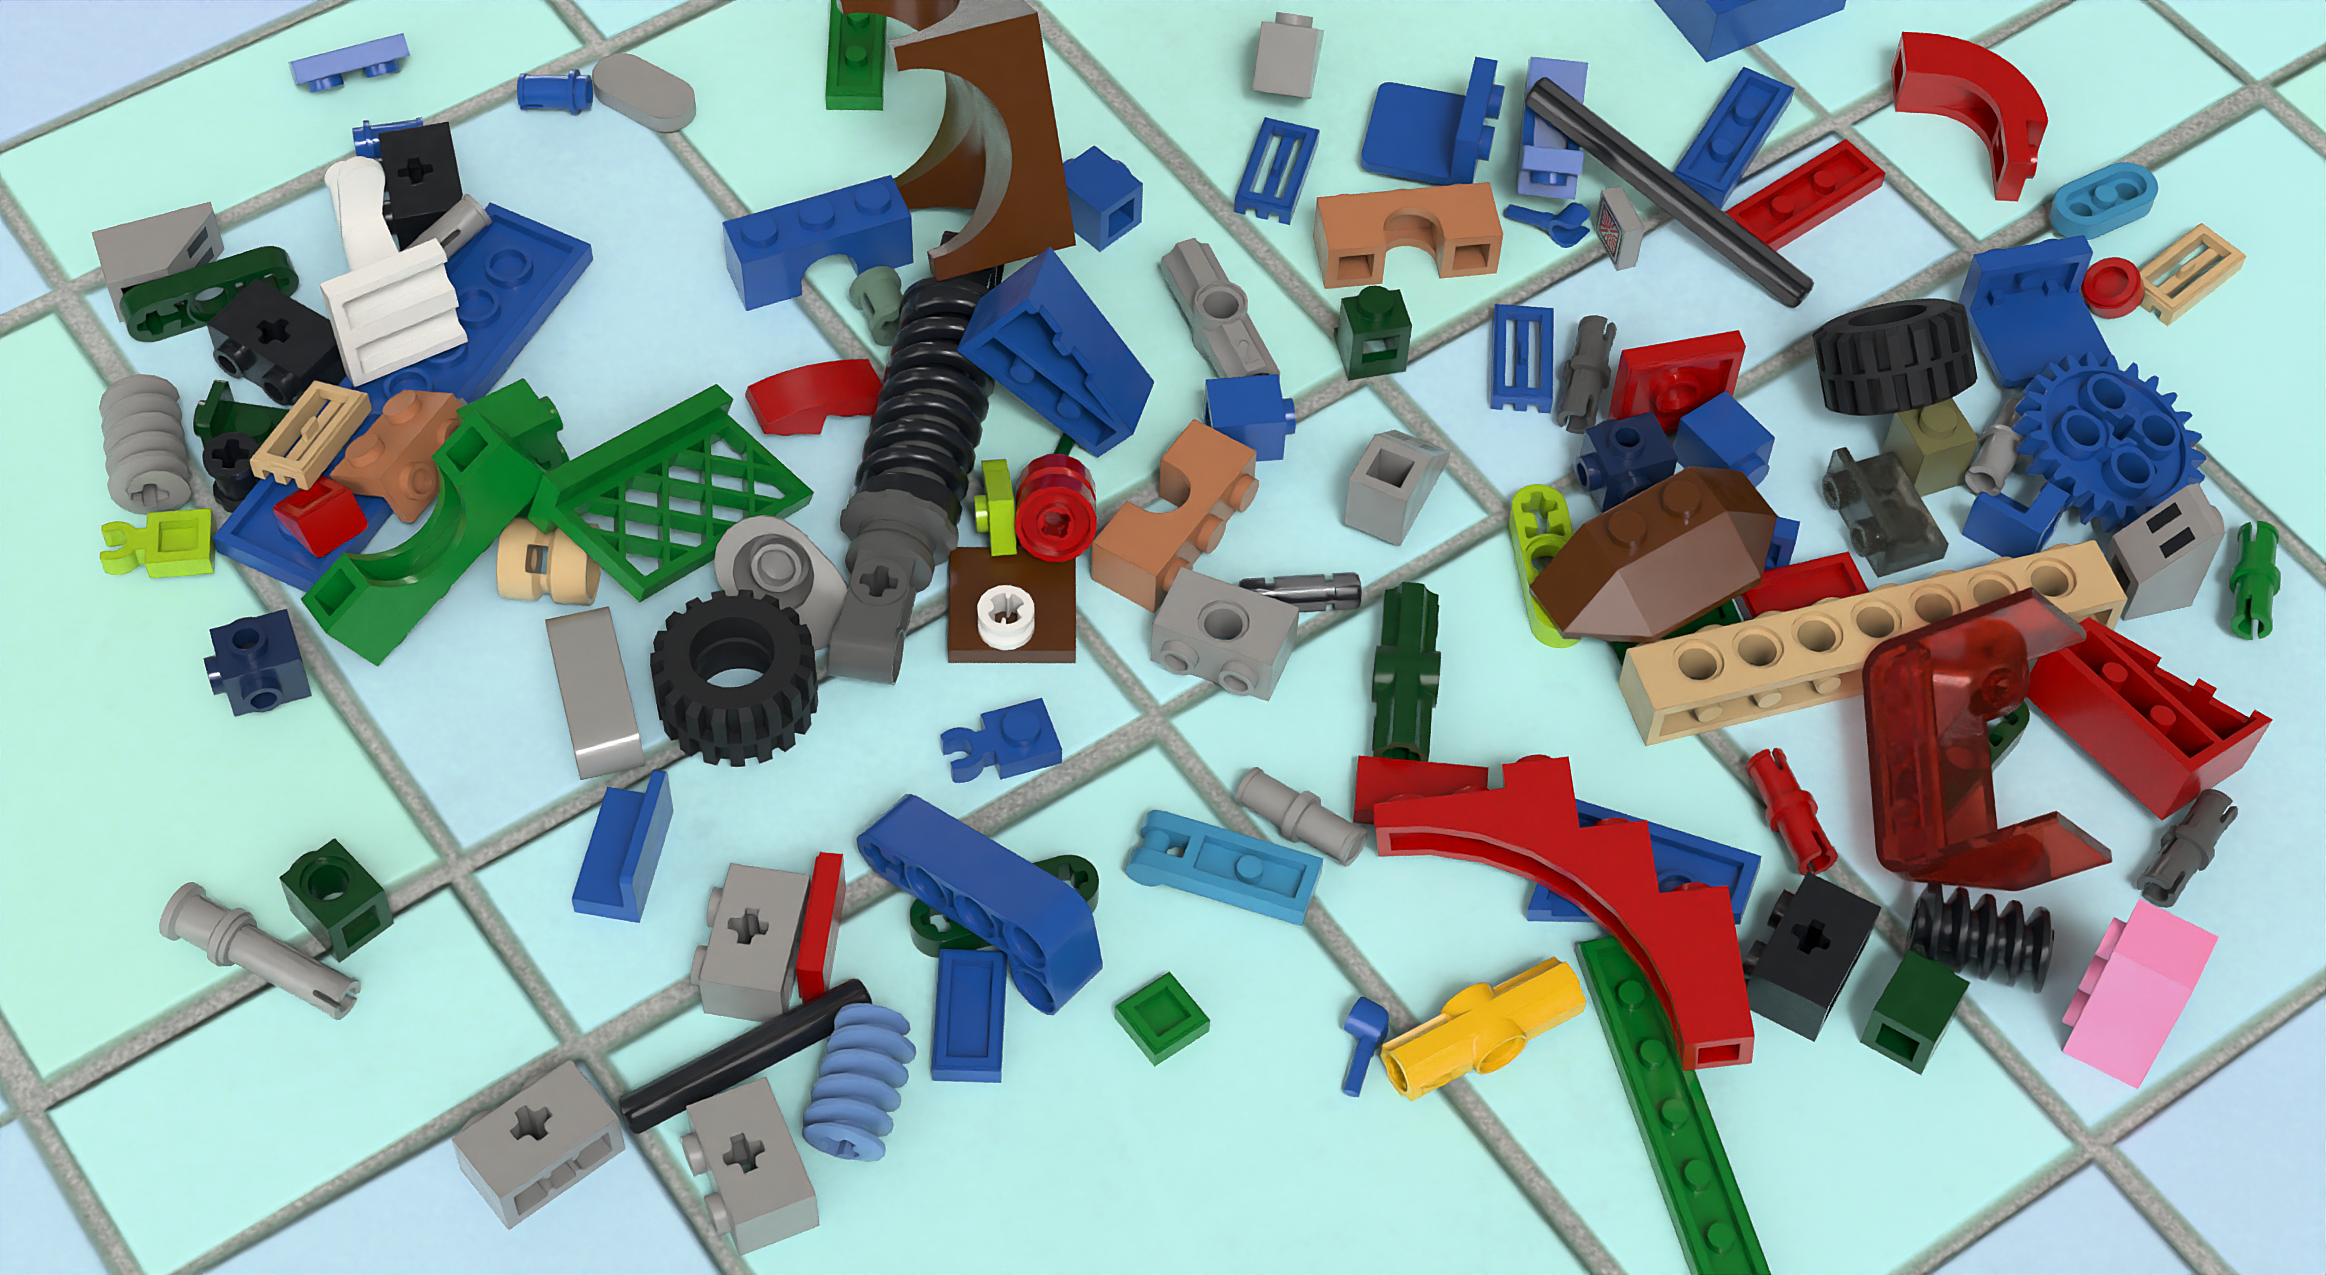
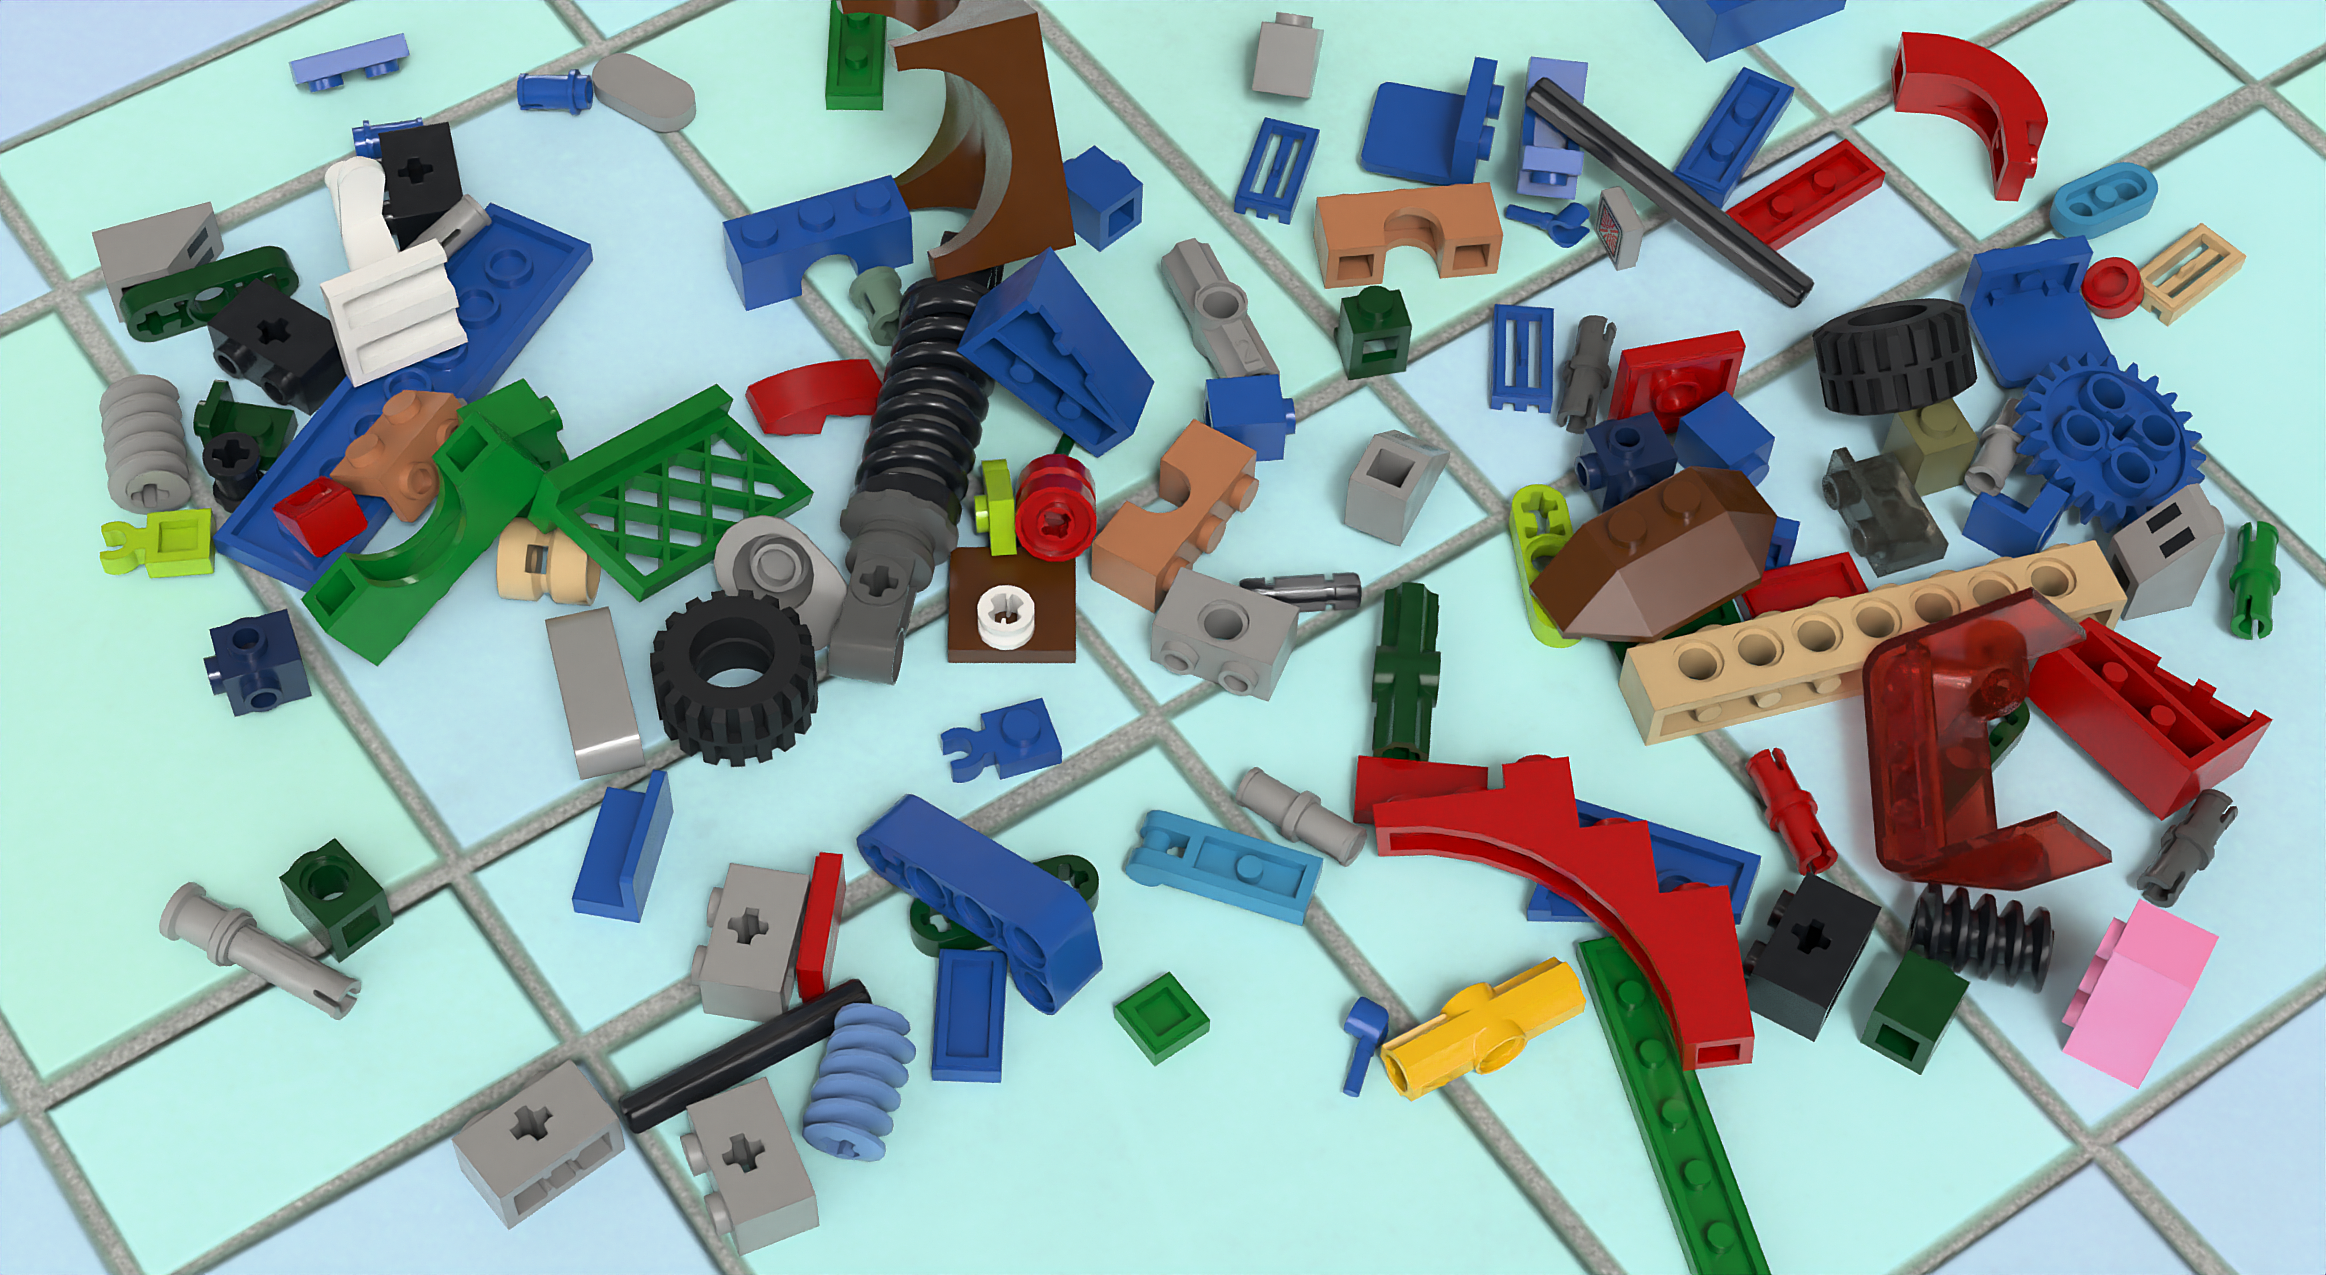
tan tile [249,380,372,491] -> none

